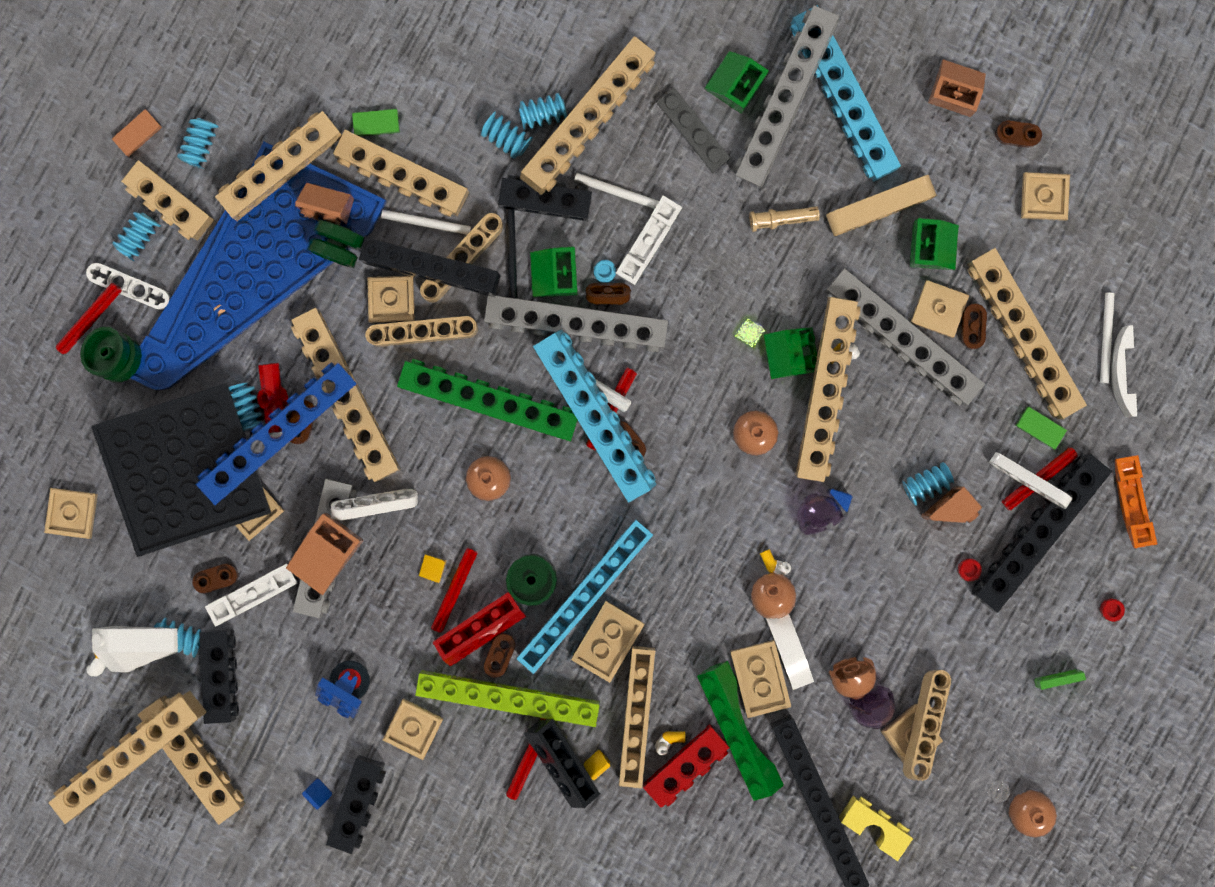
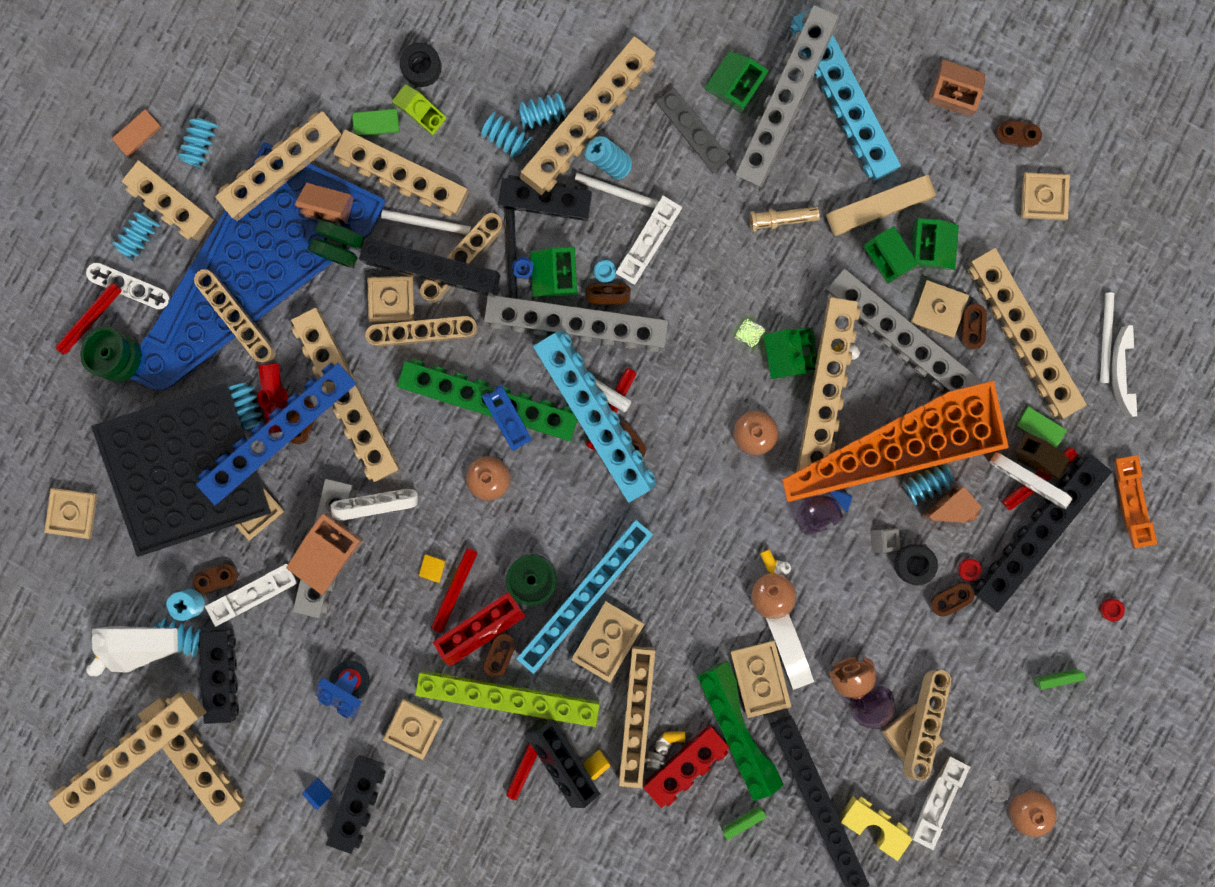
none -> medium azure piece [166,589,205,621]
none -> tan beam [194,270,276,364]
none -> lime slope [392,84,447,135]
none -> black tyre [400,43,442,87]
none -> blue plate [481,384,532,451]
none -> blue plate [512,256,534,279]
none -> medium azure piece [584,136,632,180]
none -> light grey plate [645,752,666,771]
none -> bright green tile [722,806,767,841]
none -> orange wedge [782,381,1009,502]
none -> green slope [863,226,918,284]
none -> light grey slope [871,528,901,553]
none -> black tyre [894,544,938,585]
none -> white slope [912,756,970,850]
none -> reddish brown plate [930,583,975,617]
none -> dark brown slope [1015,432,1070,479]

